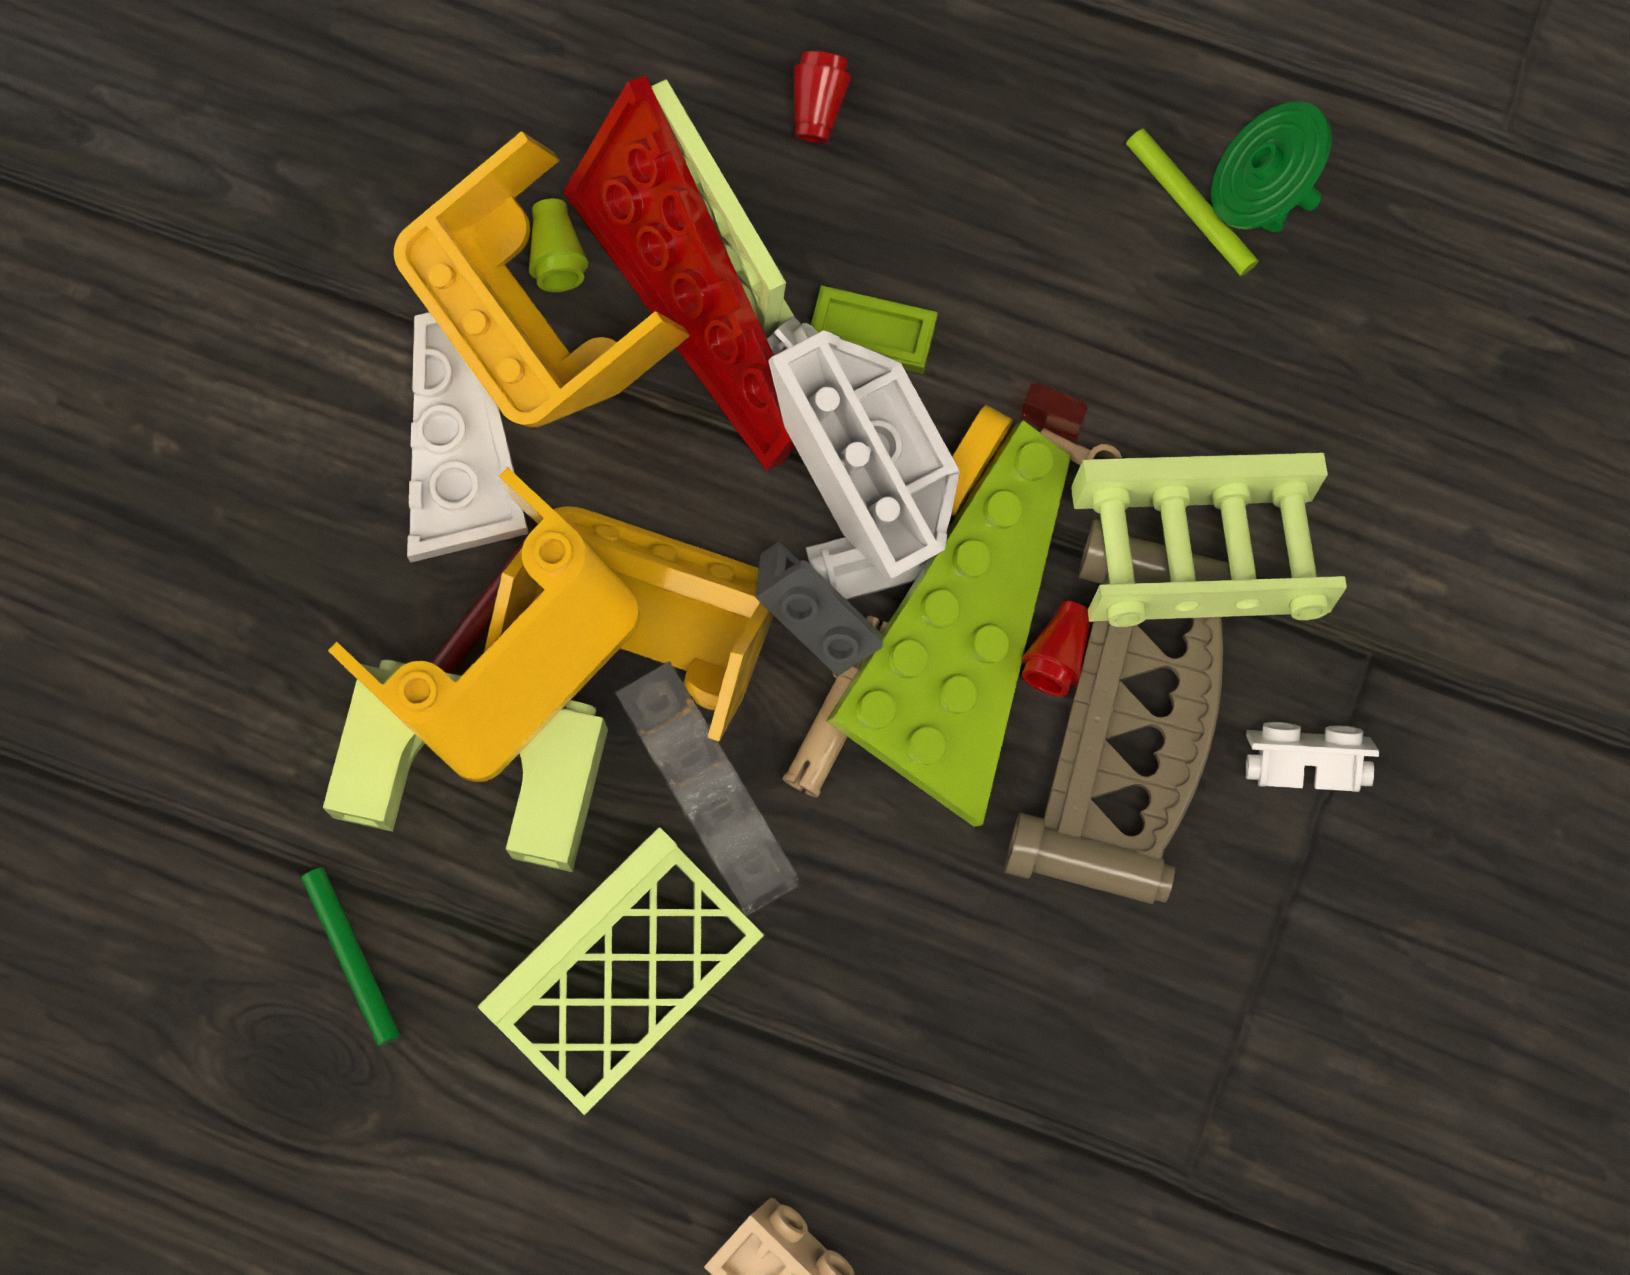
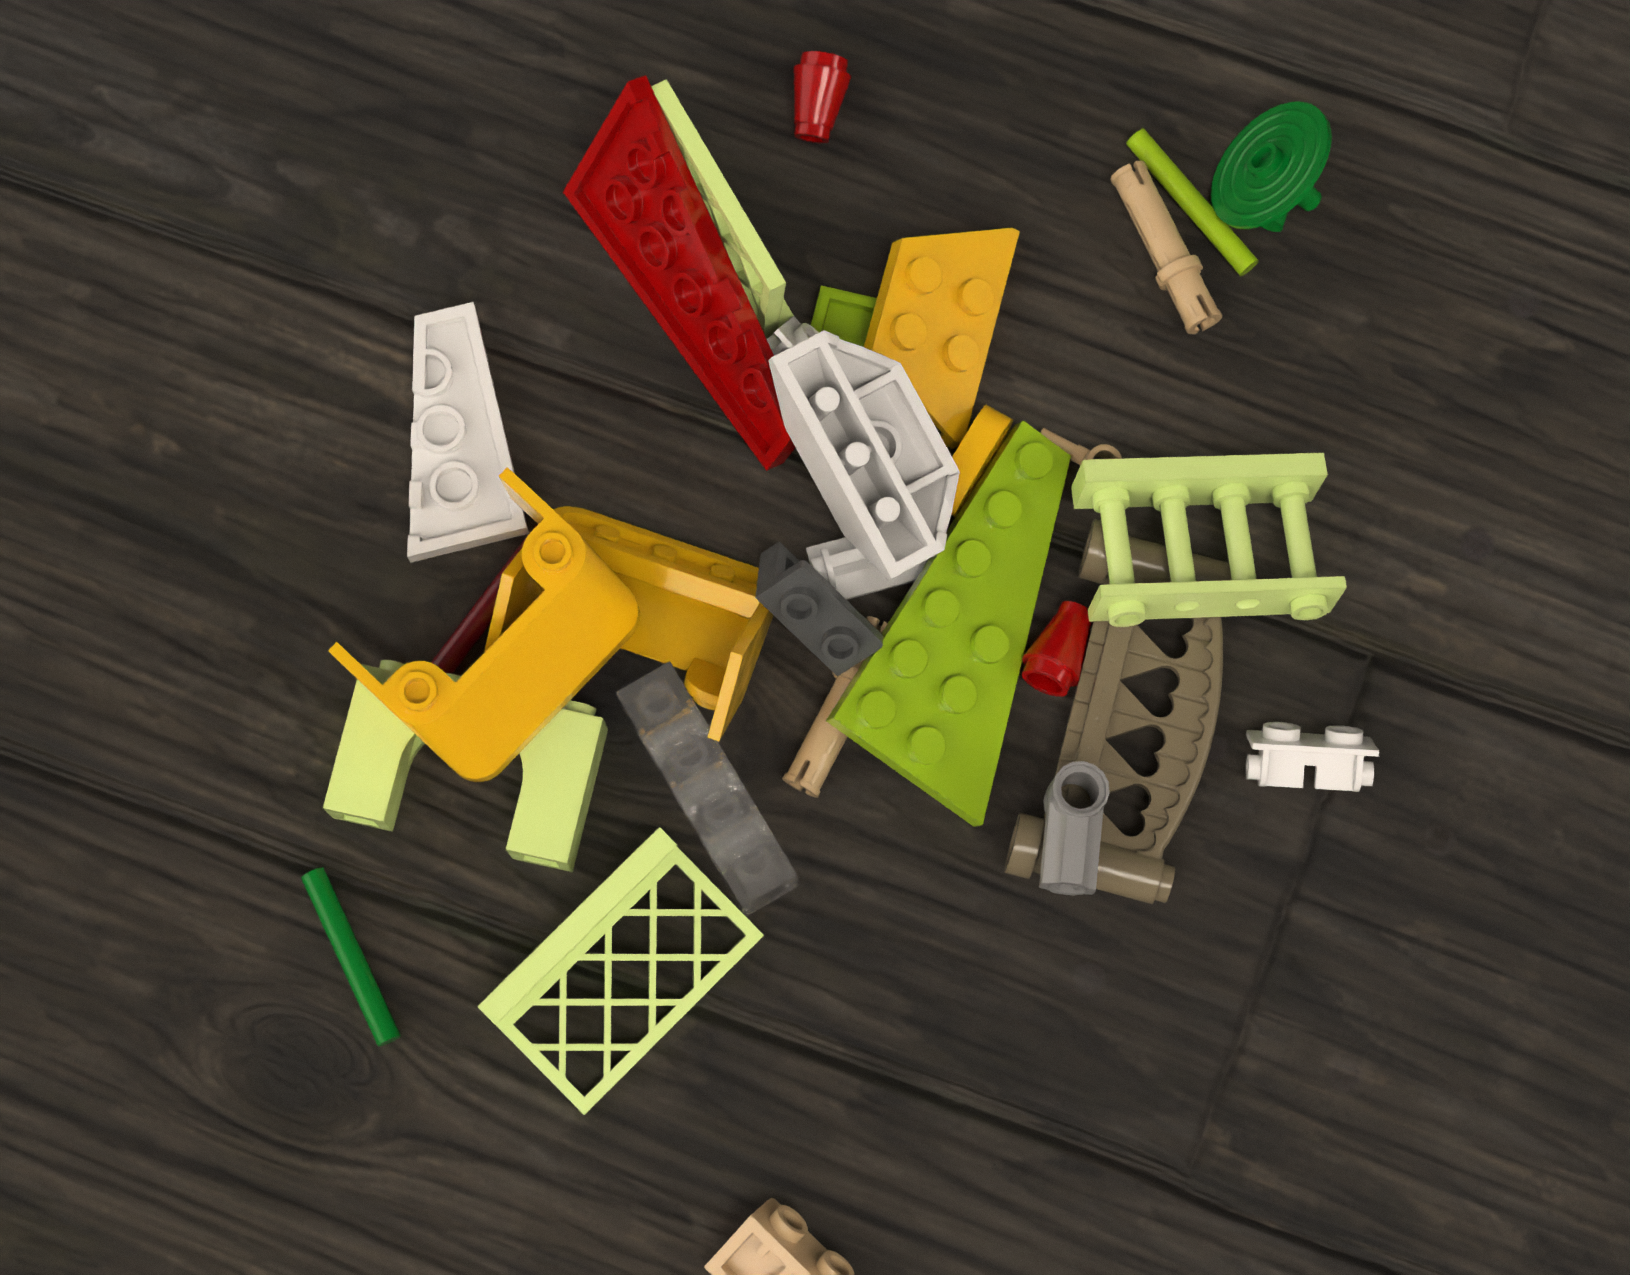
yellow windscreen [394,131,690,427] -> none
lime cone [529,198,588,292] -> none
clear red tile [1021,383,1089,442] -> none
none -> yellow wing [864,228,1020,448]
none -> light grey piece [1039,761,1110,896]
none -> tan pin [1110,161,1223,334]

